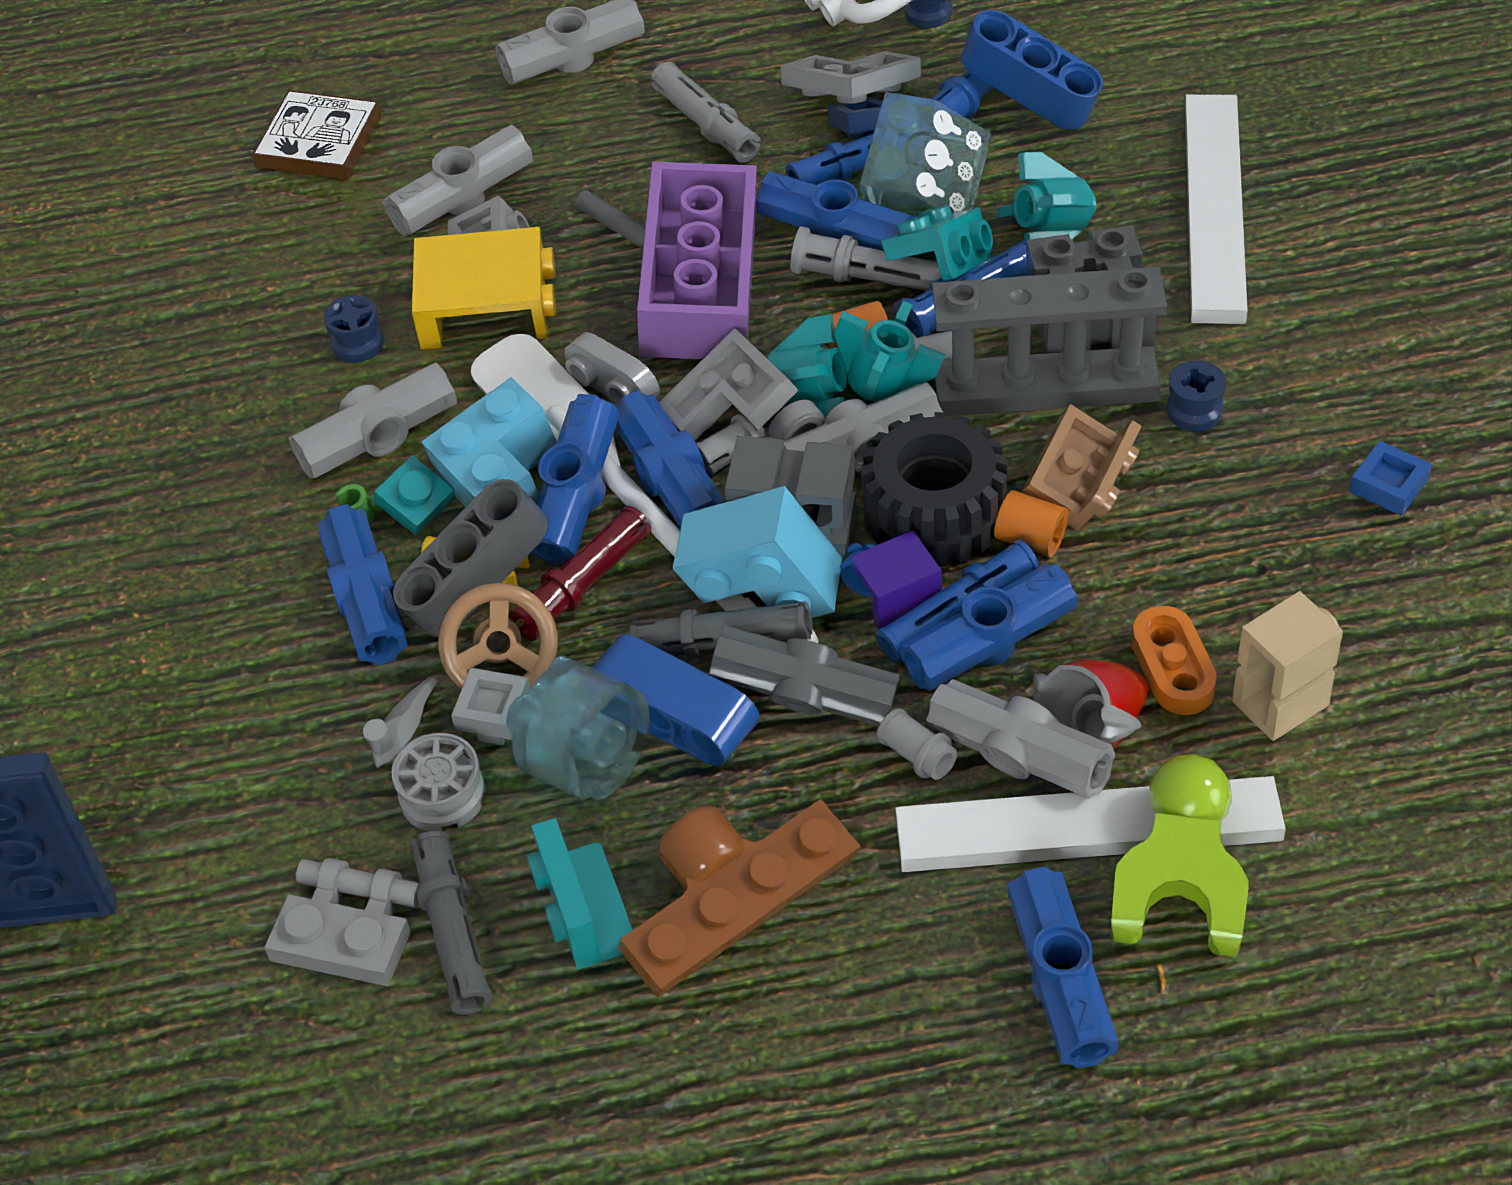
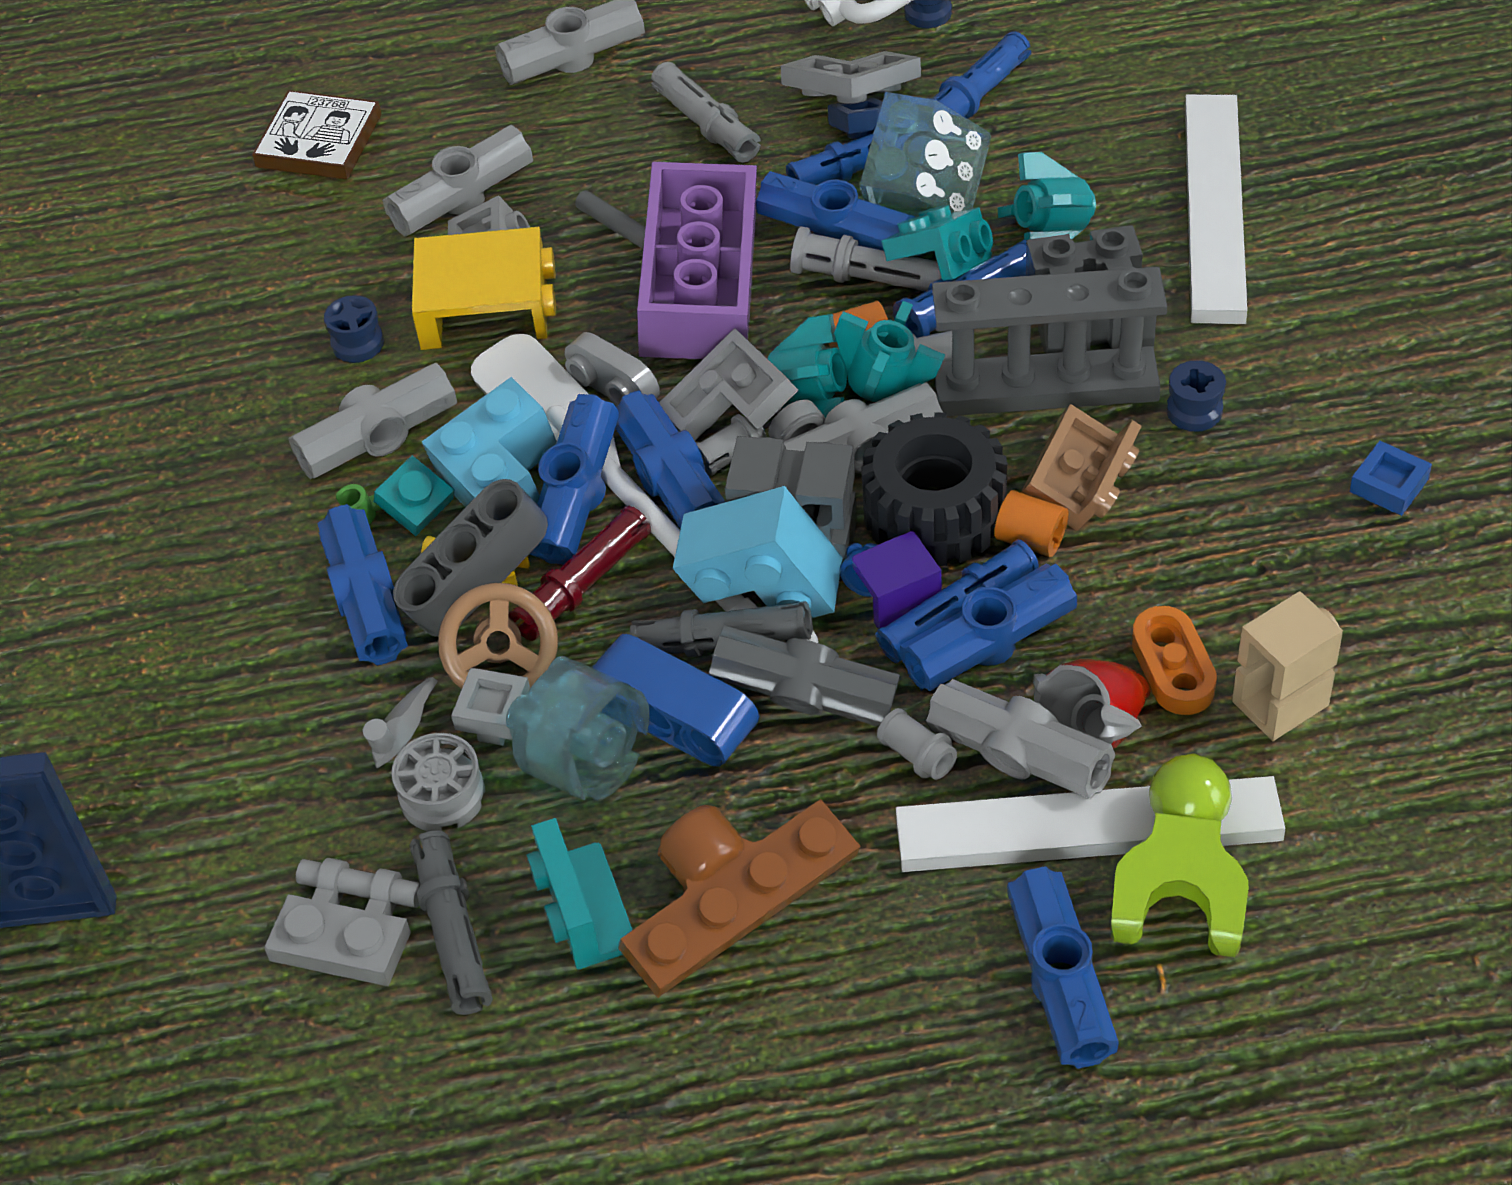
blue beam [961,9,1103,130] -> none

